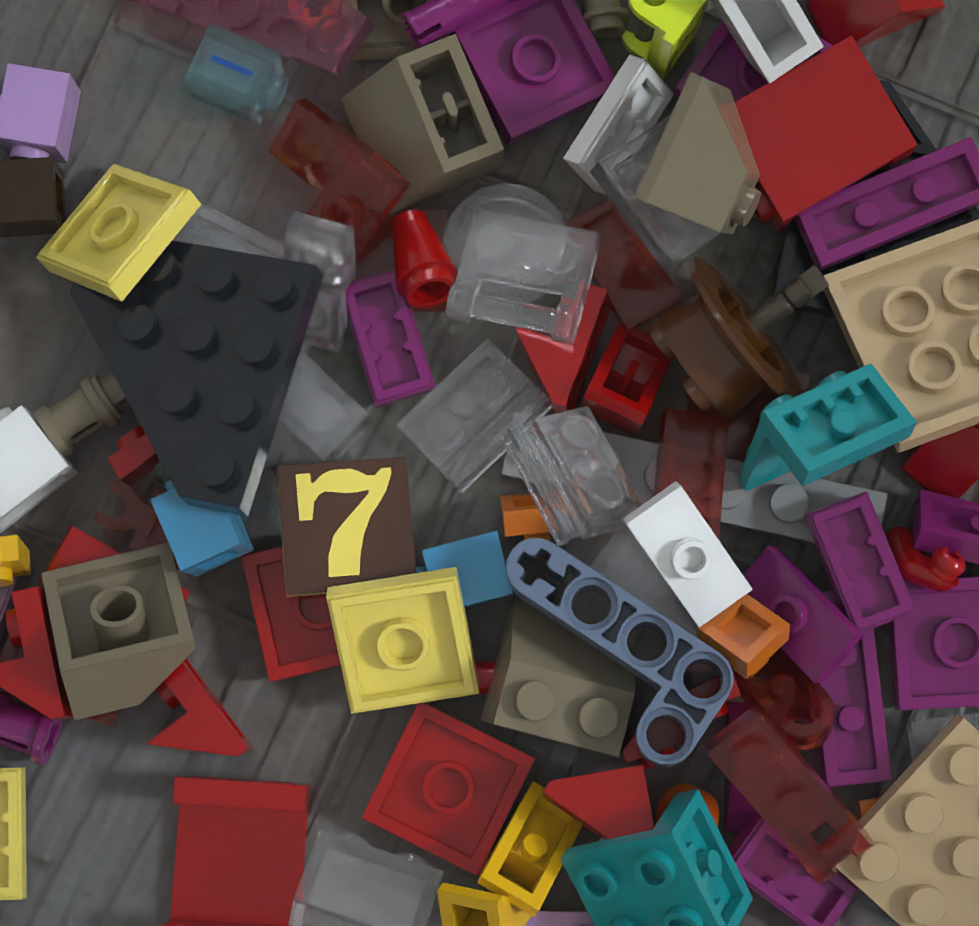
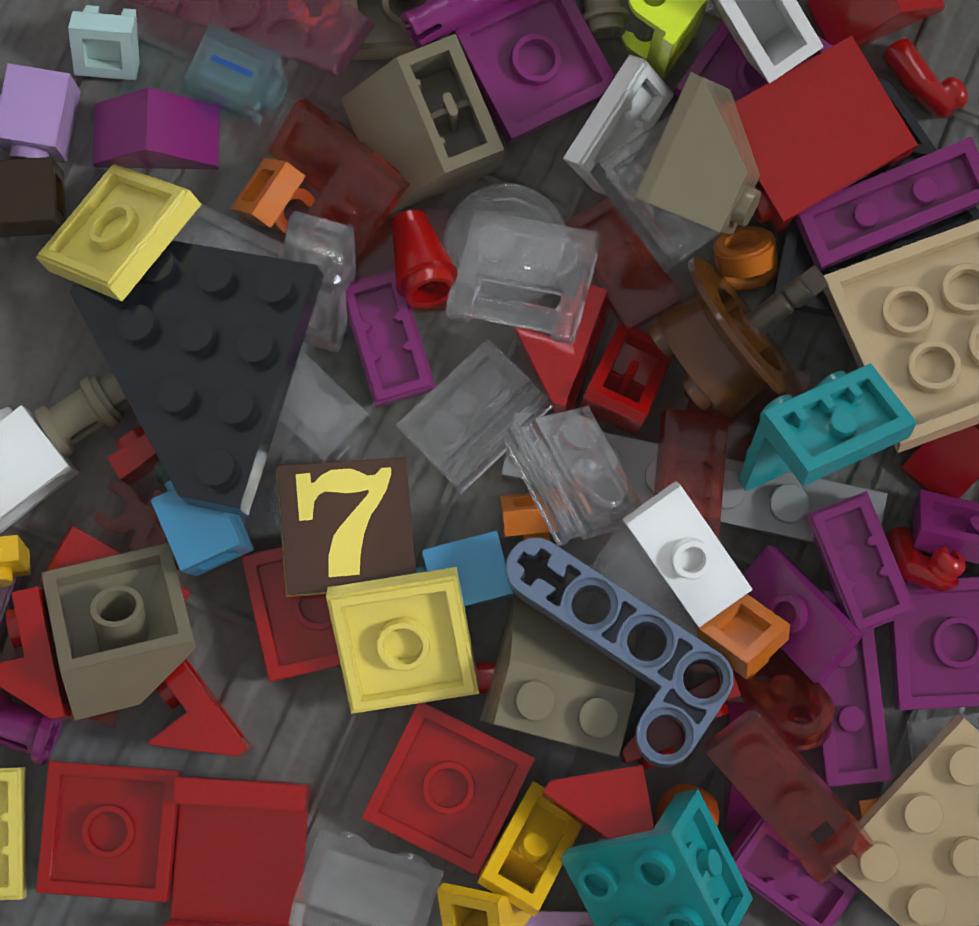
none -> red plate [36,760,182,903]
none -> light aqua tile [68,5,140,80]
none -> magenta slope [93,87,221,170]
none -> orange tile [230,158,316,235]
none -> orange tile [713,226,779,290]
none -> red arm [884,38,968,118]

